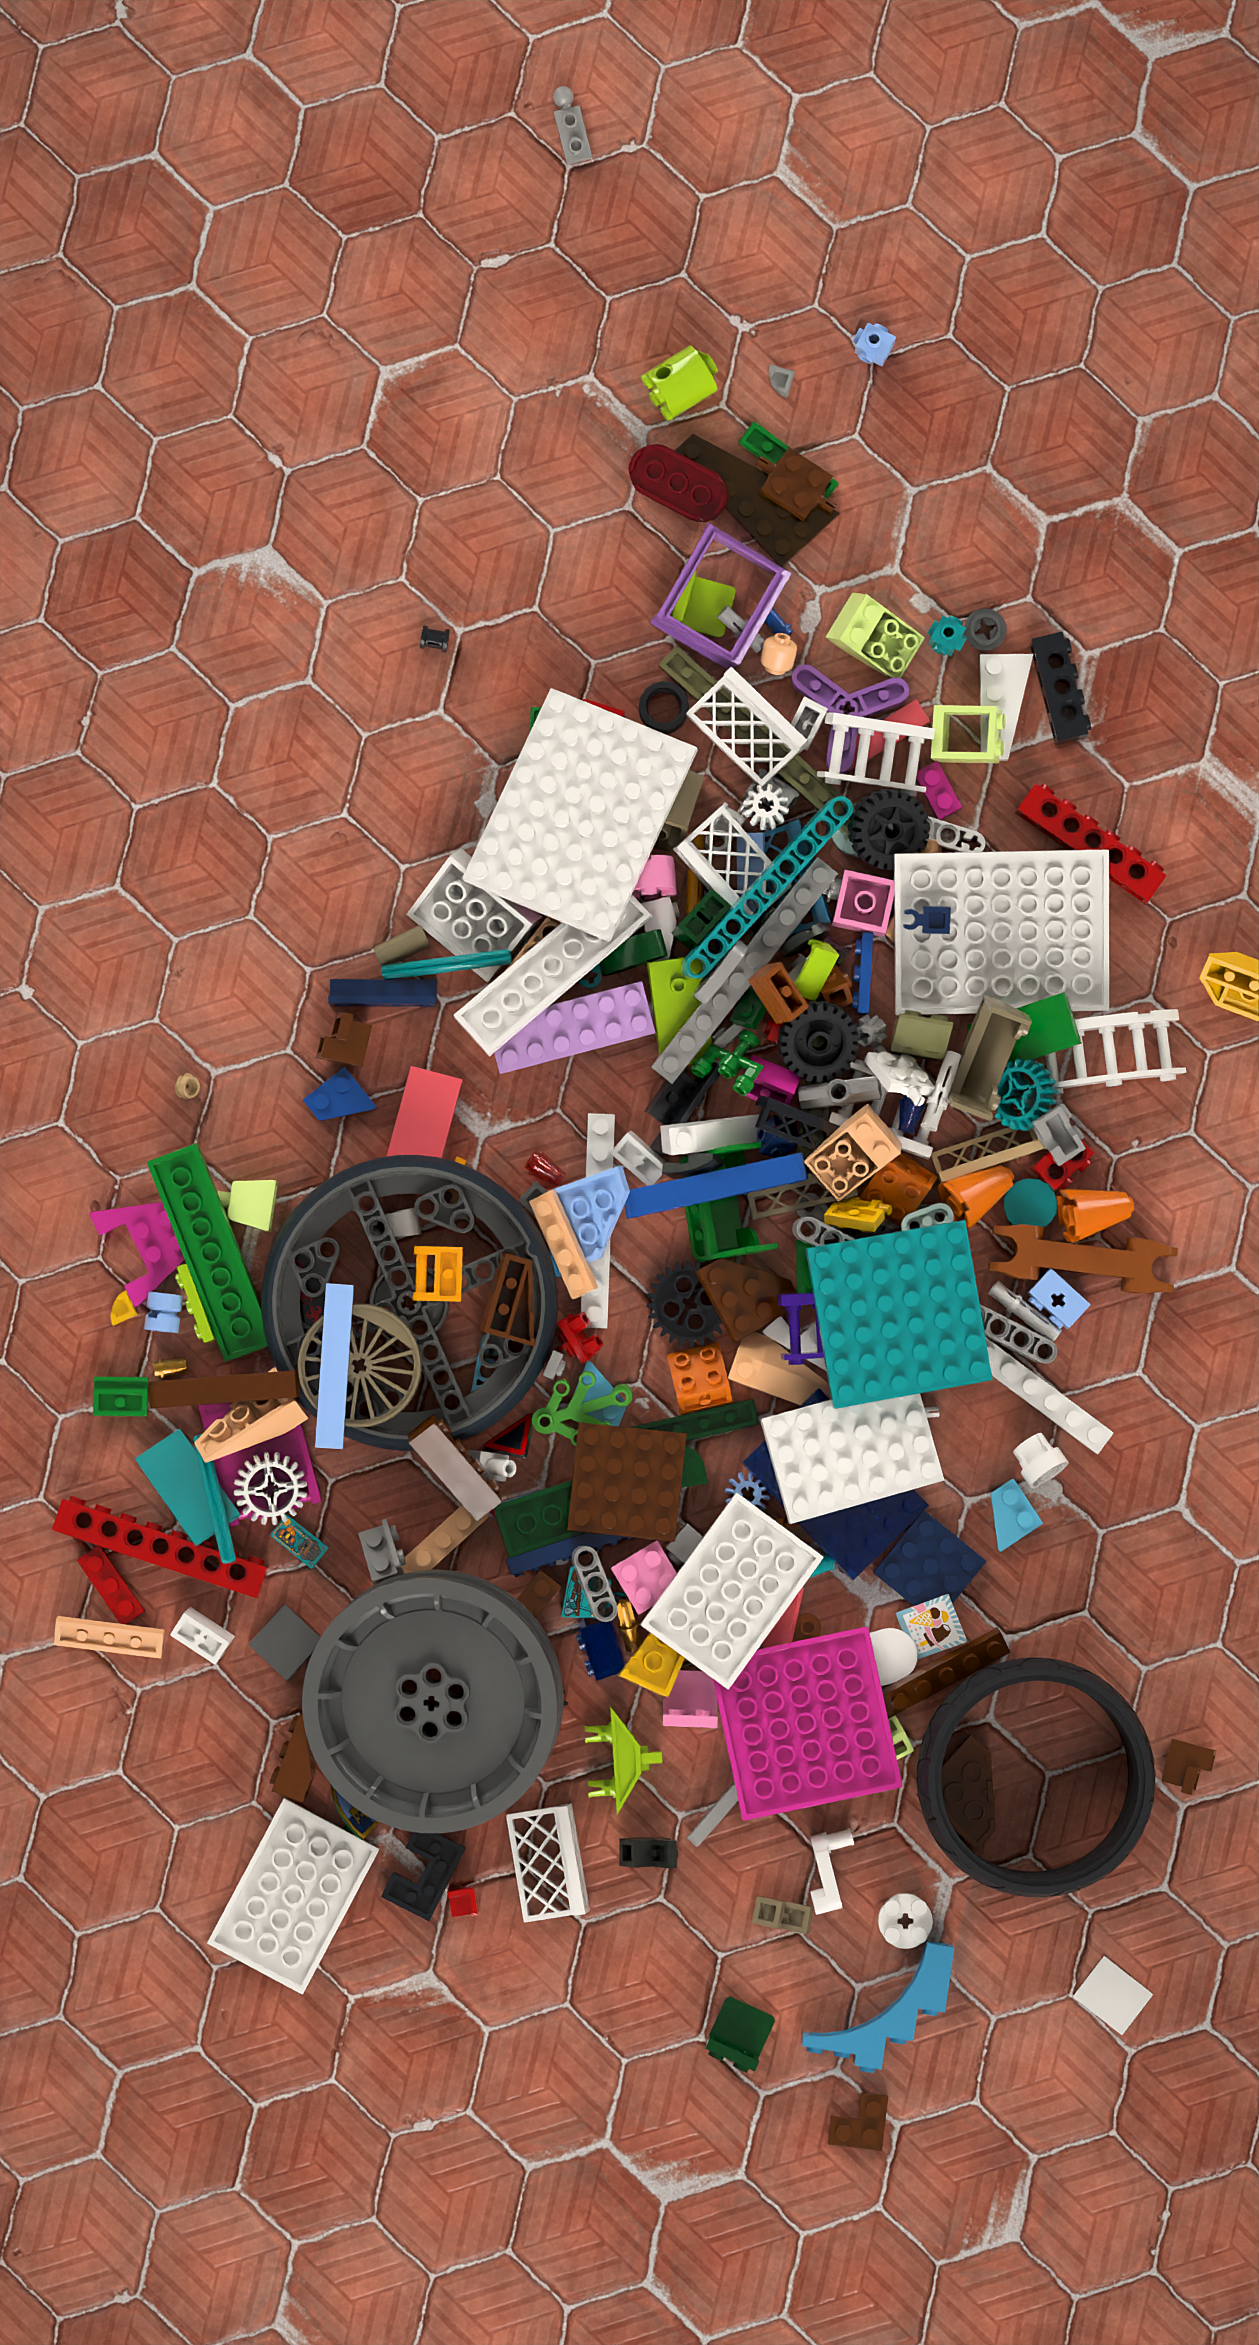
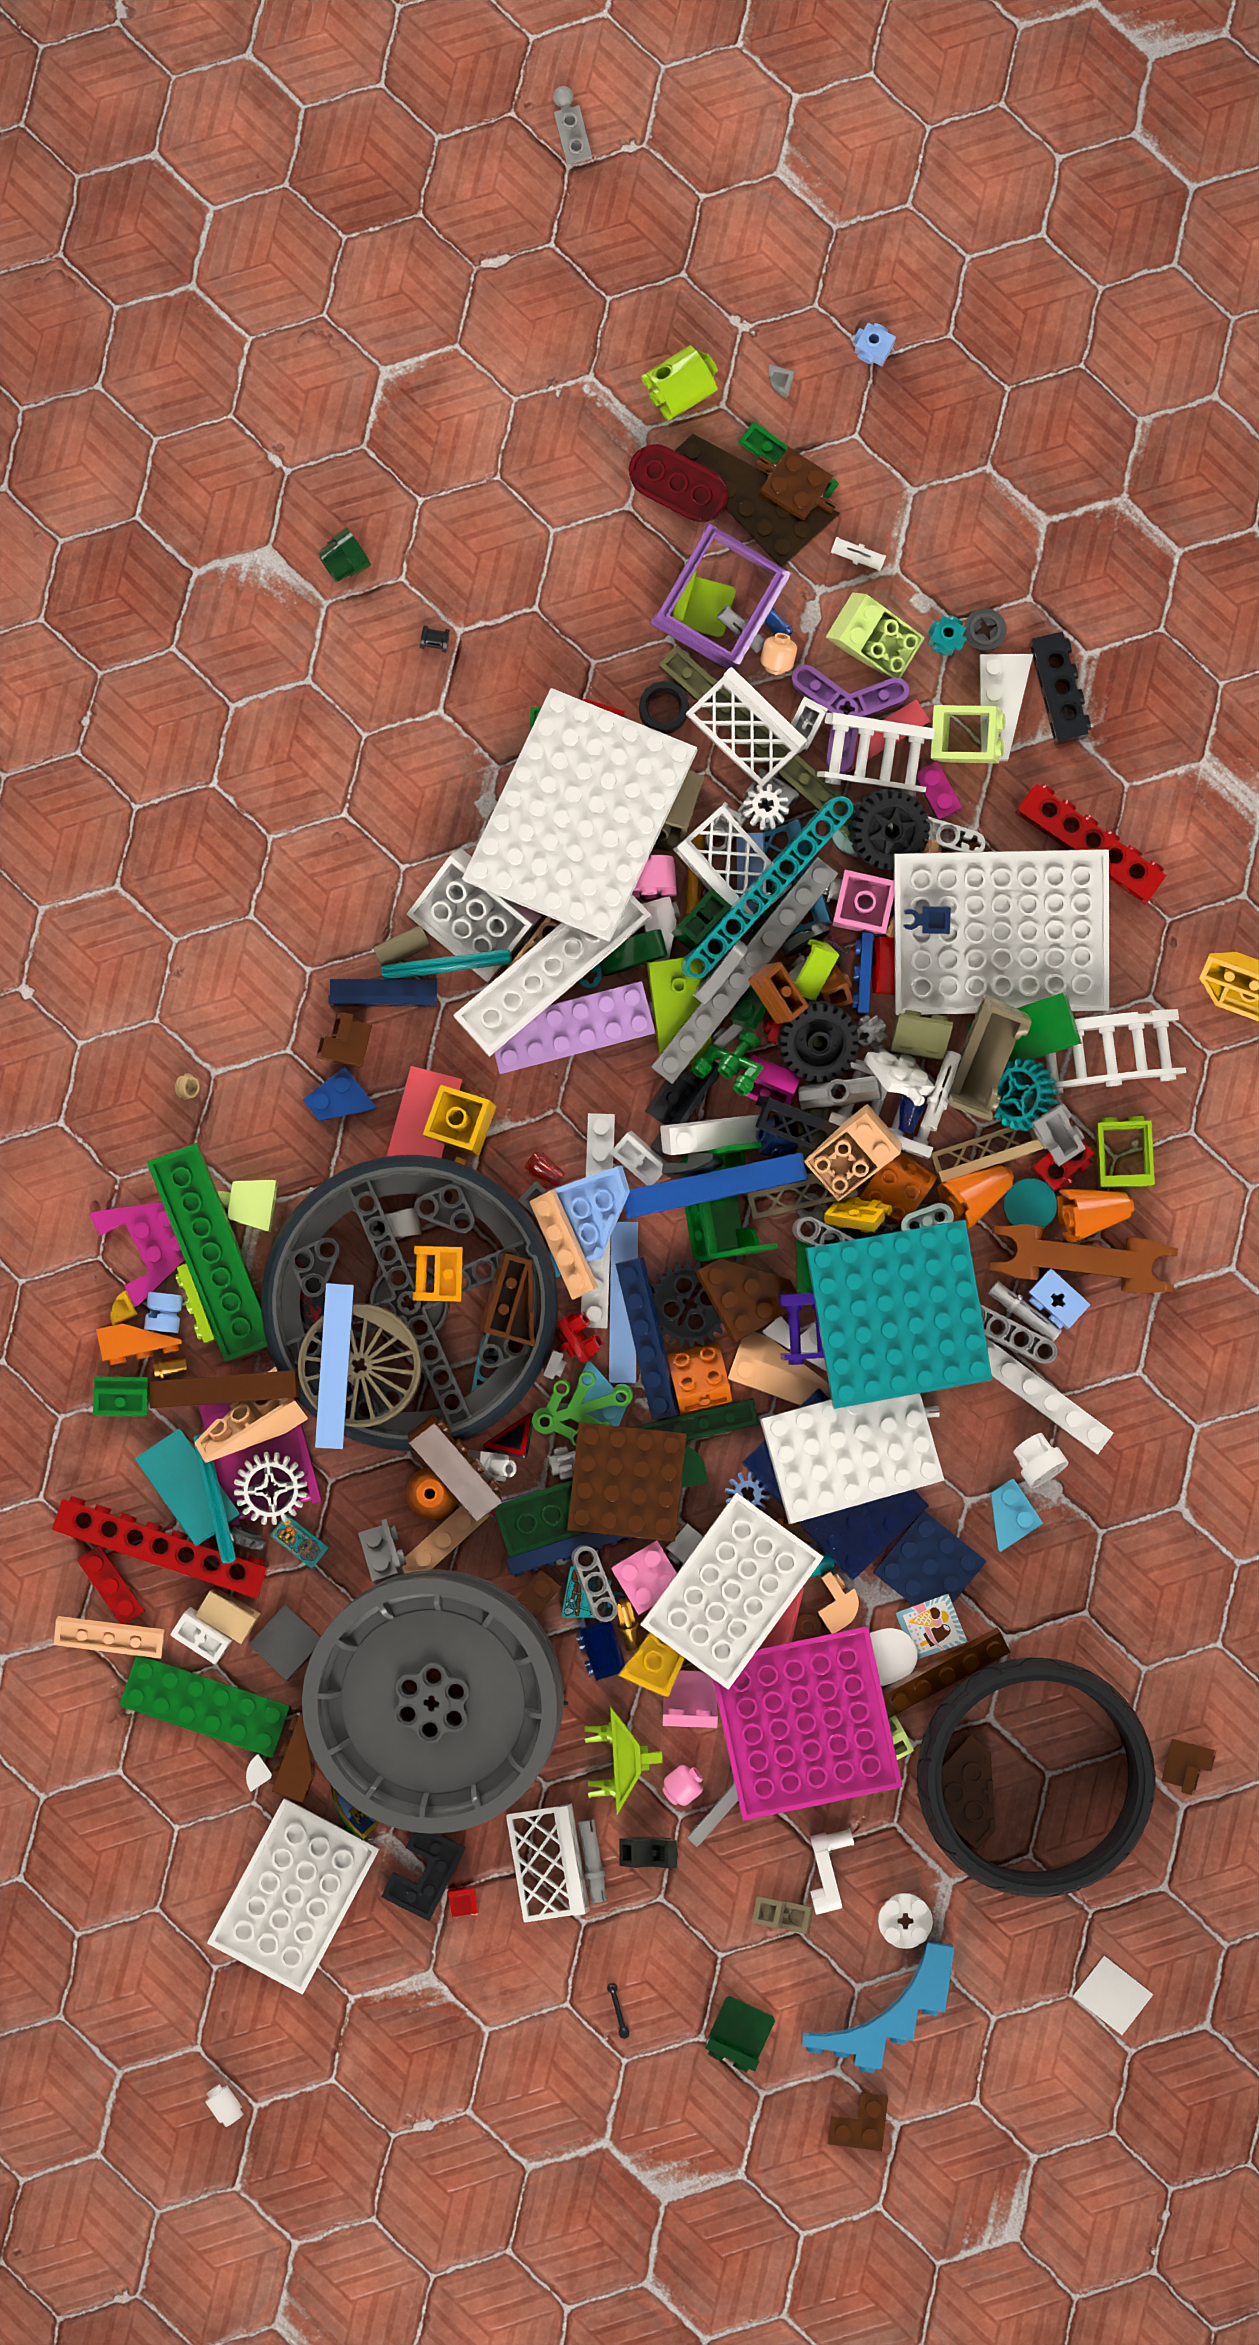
none -> orange slope [96,1324,184,1365]
none -> green plate [119,1655,290,1758]
none -> tan hinge [195,1586,261,1644]
none -> white brick [205,2084,243,2127]
none -> dark grey gear [229,1525,267,1550]
none -> white tile [246,1754,272,1791]
none -> dark green piece [317,527,371,582]
none -> orange cone [406,1467,459,1520]
none -> yellow slope [423,1085,497,1157]
none -> light grey gear [548,1446,576,1480]
none -> light grey pin [578,1819,608,1903]
none -> black hinge [607,1983,629,2039]
none -> light blue tile [609,1222,638,1383]
none -> dark blue plate [615,1257,680,1420]
none -> bright pink head [663,1765,703,1806]
none -> light nougat brick [817,1571,859,1634]
none -> white pin [831,537,886,571]
none -> red slope [871,936,895,995]
none -> lime window [1095,1116,1155,1189]

